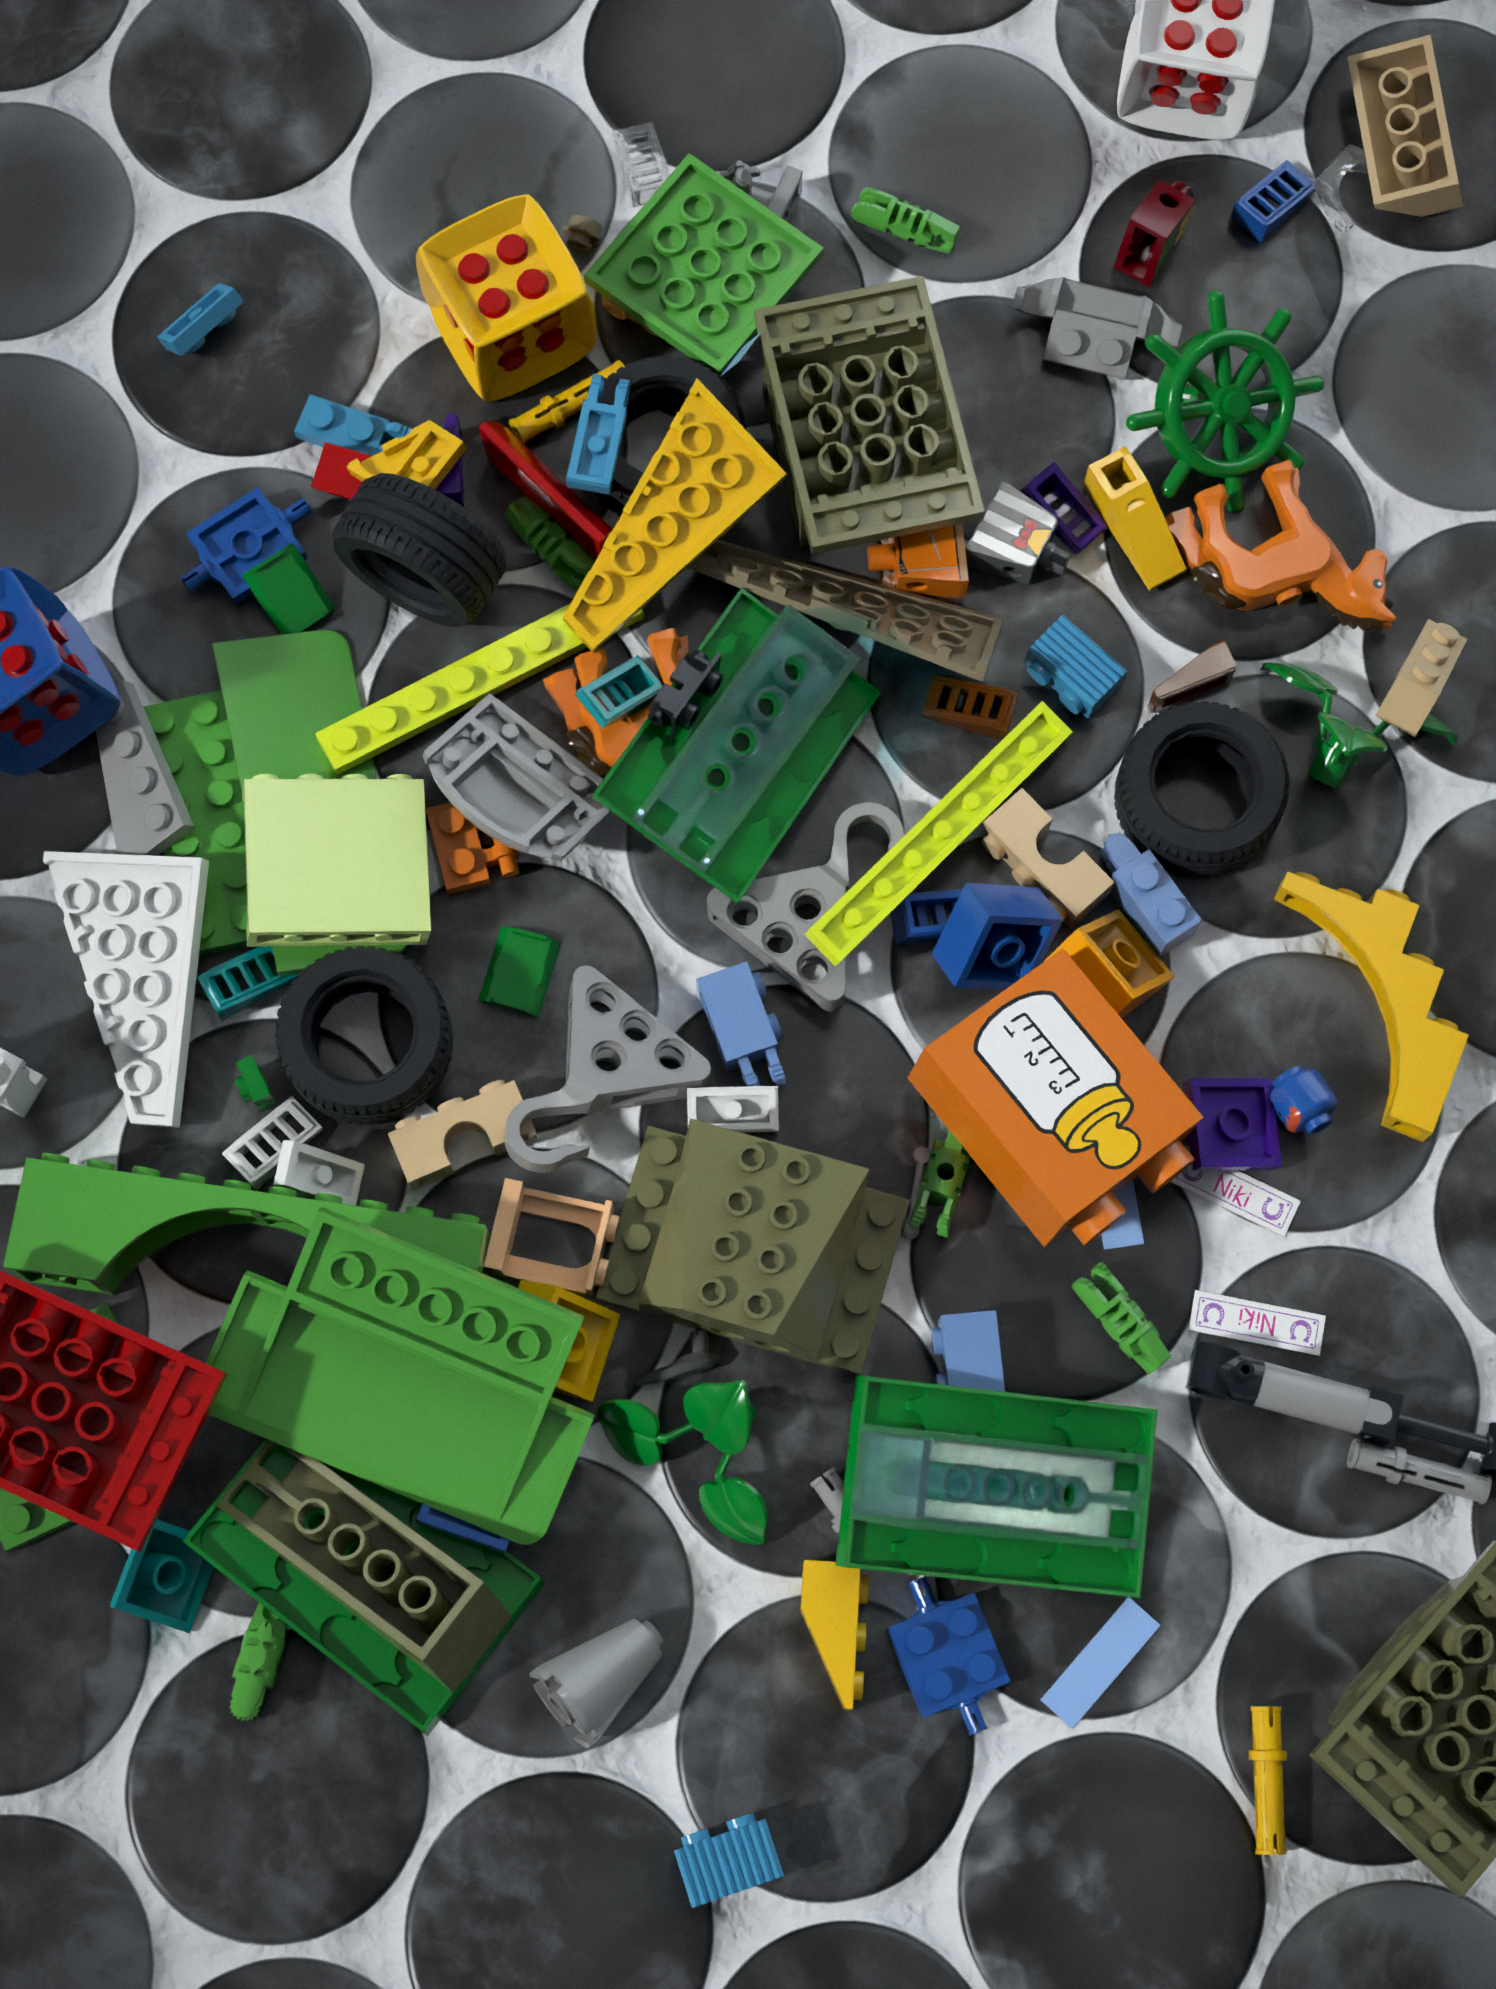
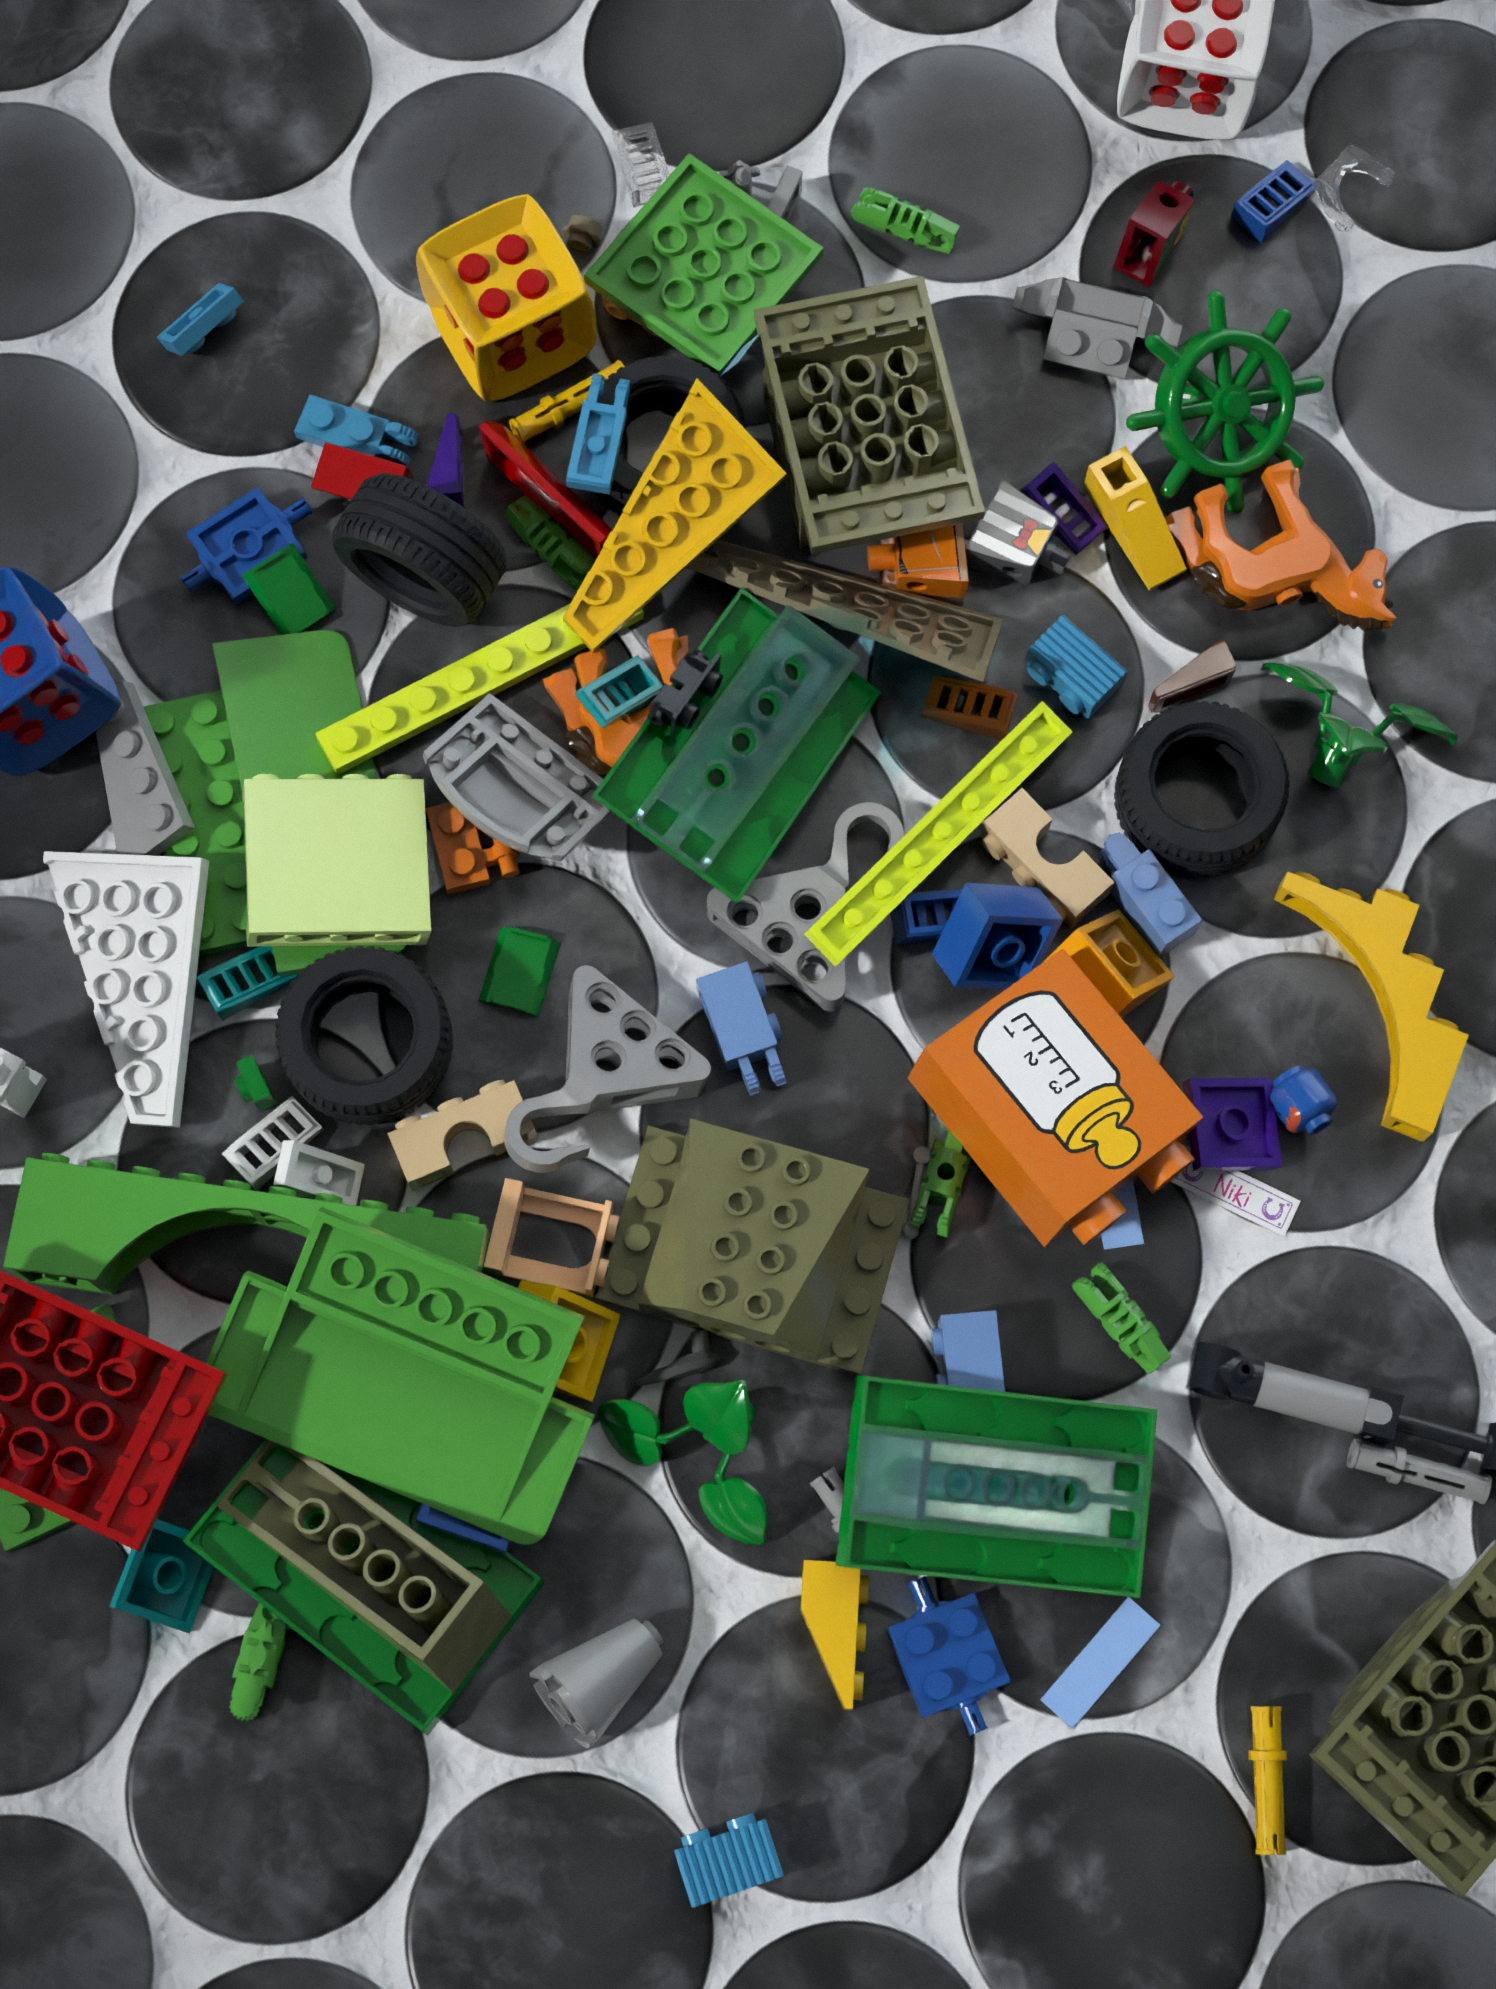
yellow wing [347,420,467,490] -> none
white slope [687,1086,779,1132] -> none
white sticker [1189,1290,1326,1356] -> none
tan slope [1347,35,1463,217] -> none
tan arch [1375,619,1467,737] -> none

